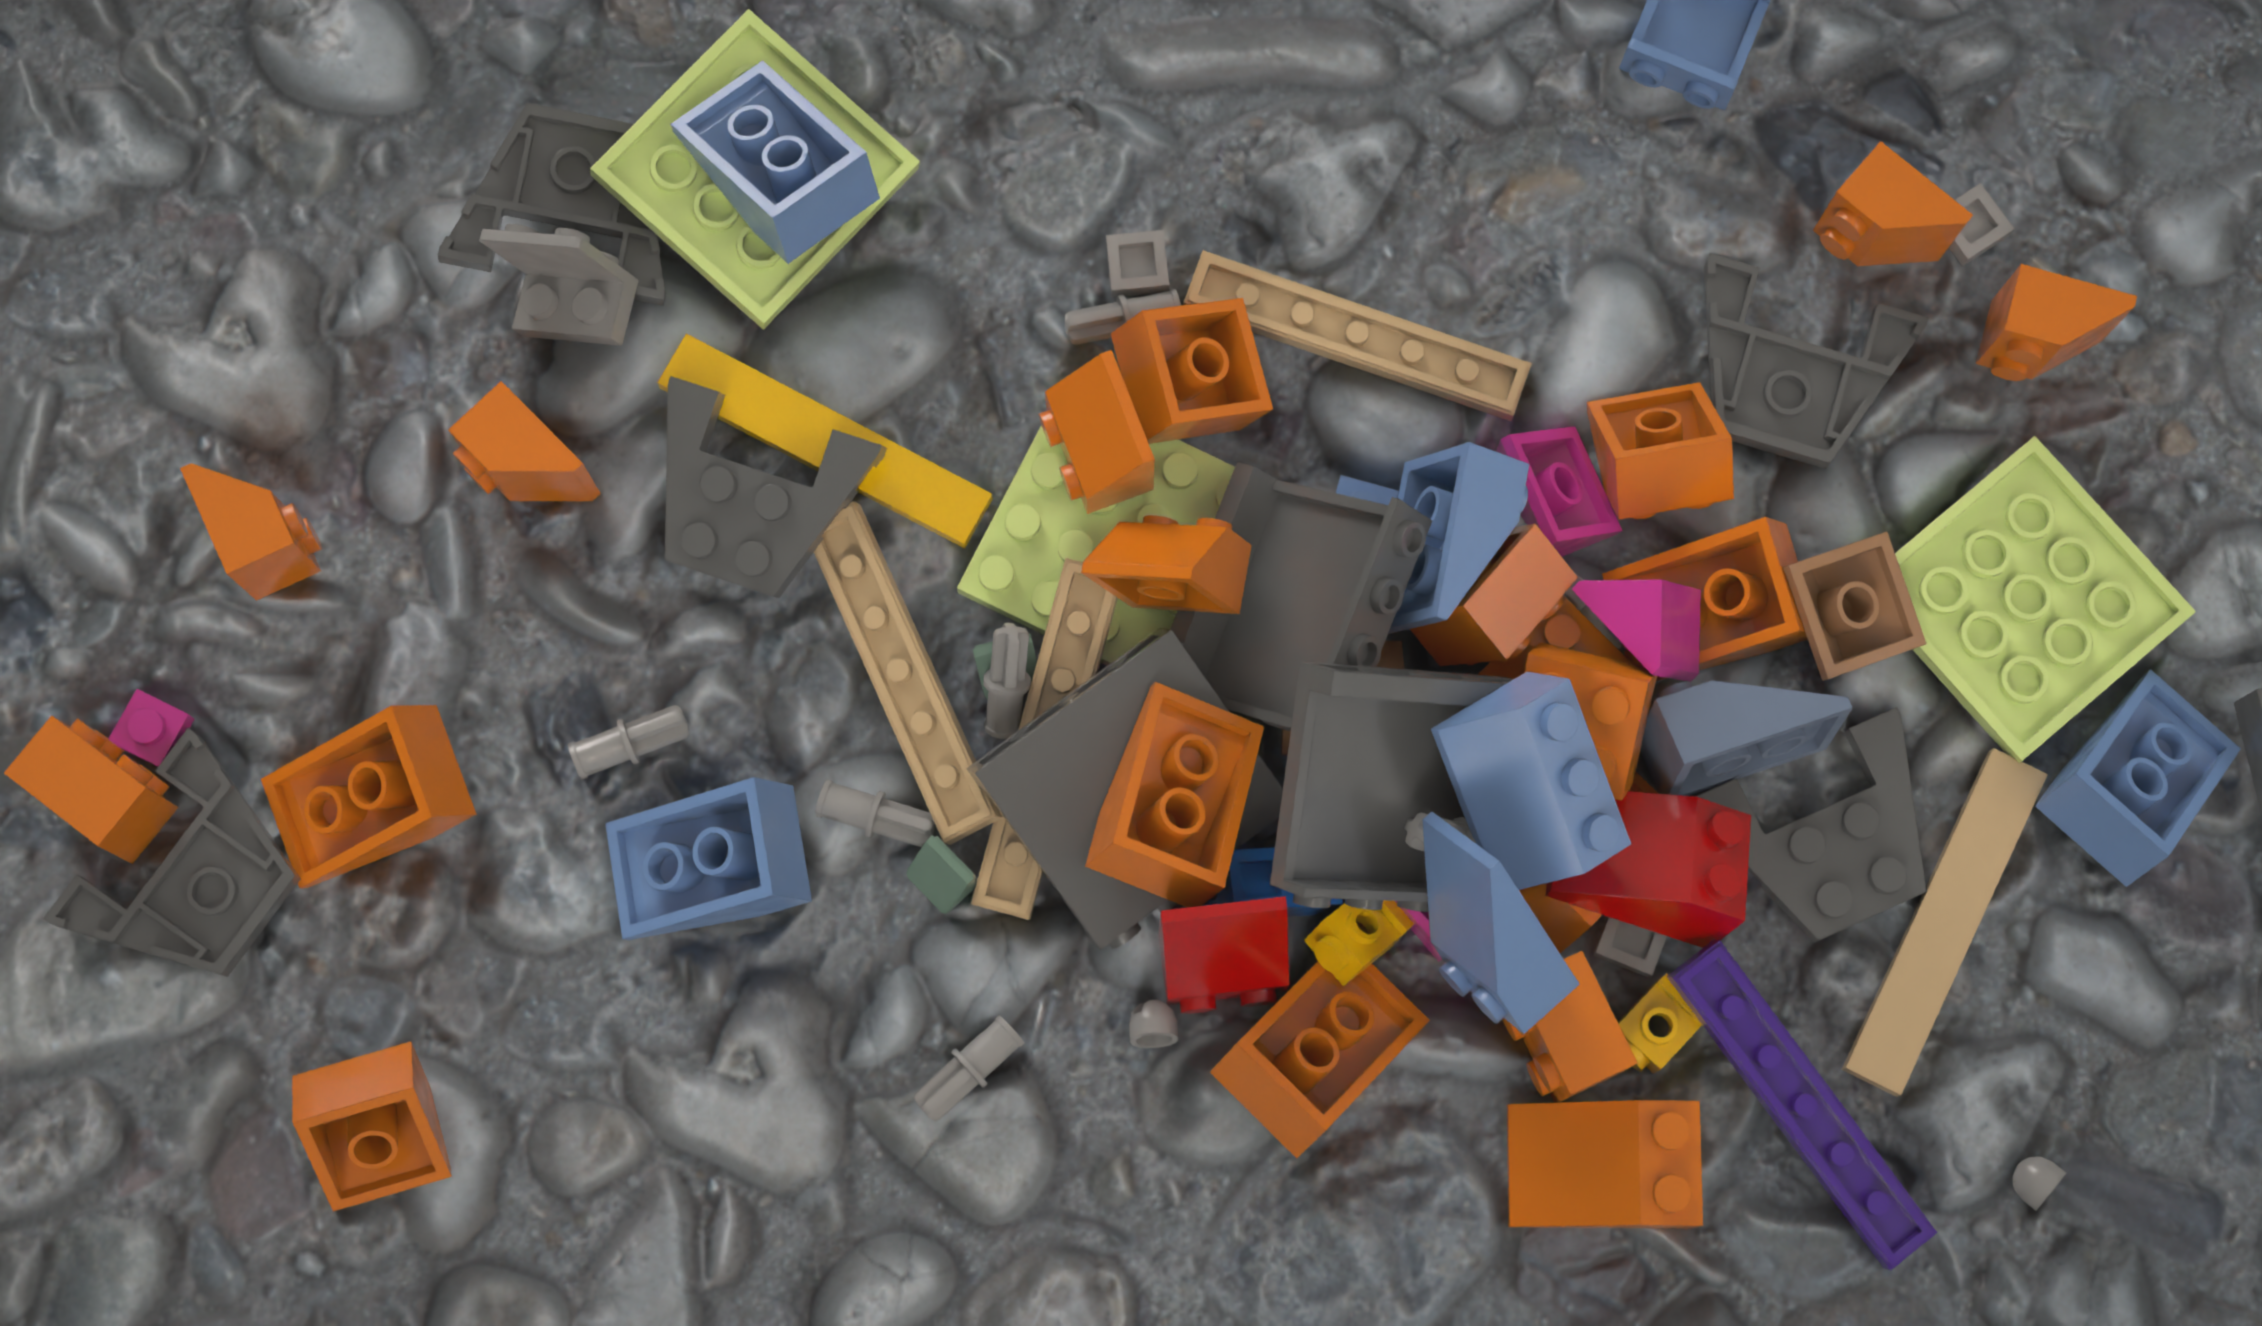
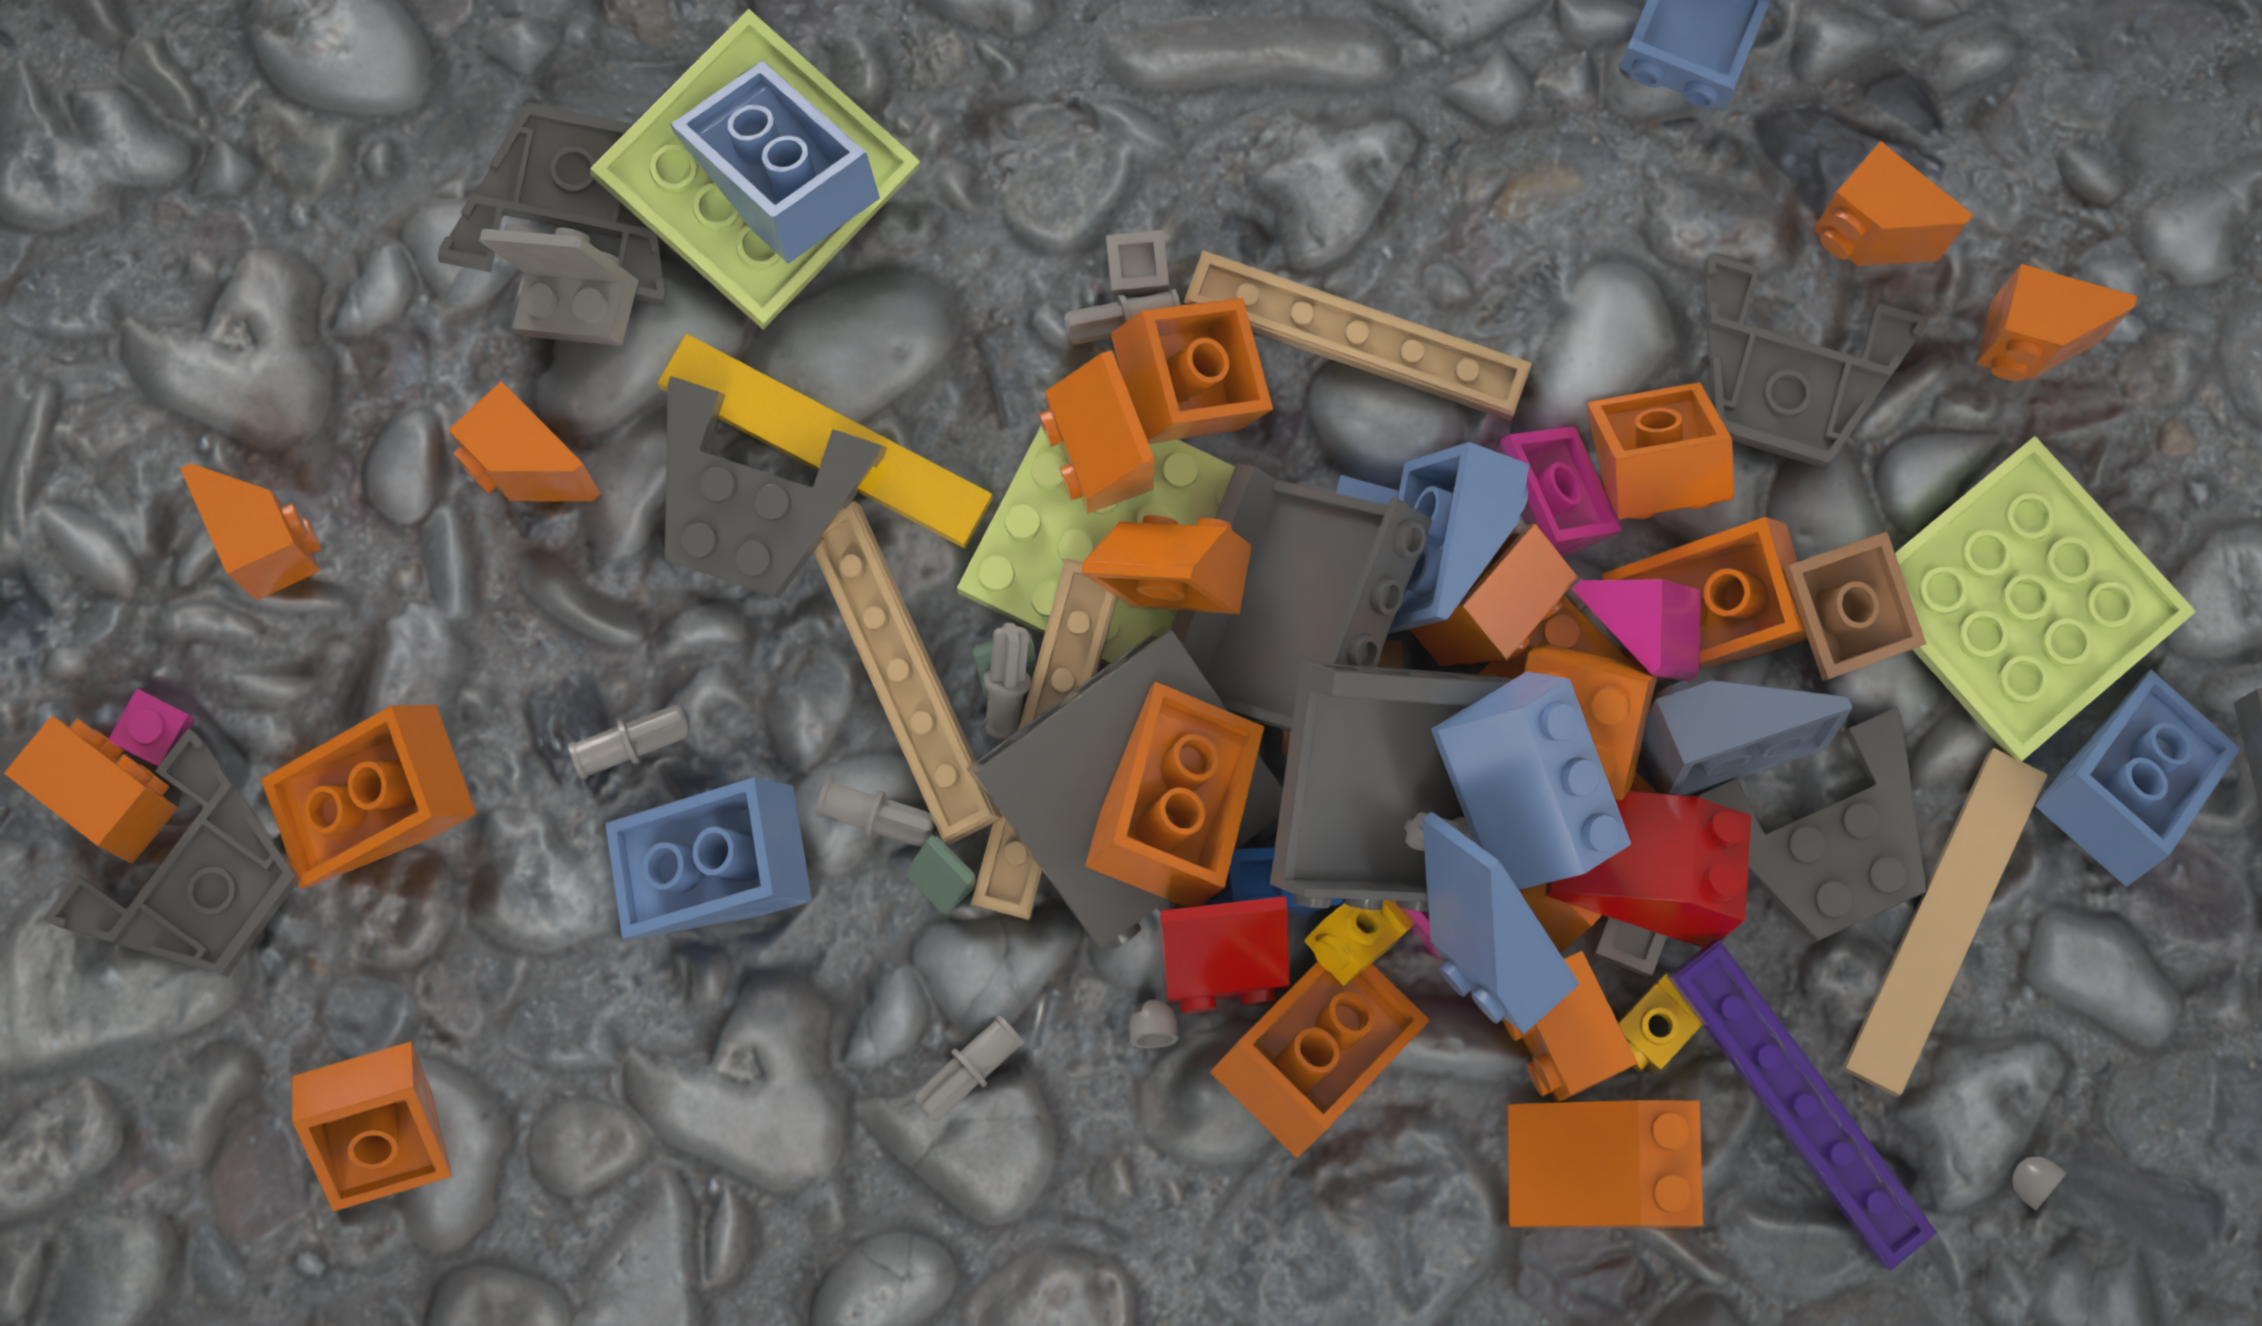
light grey plate [1949,183,2014,267] -> none

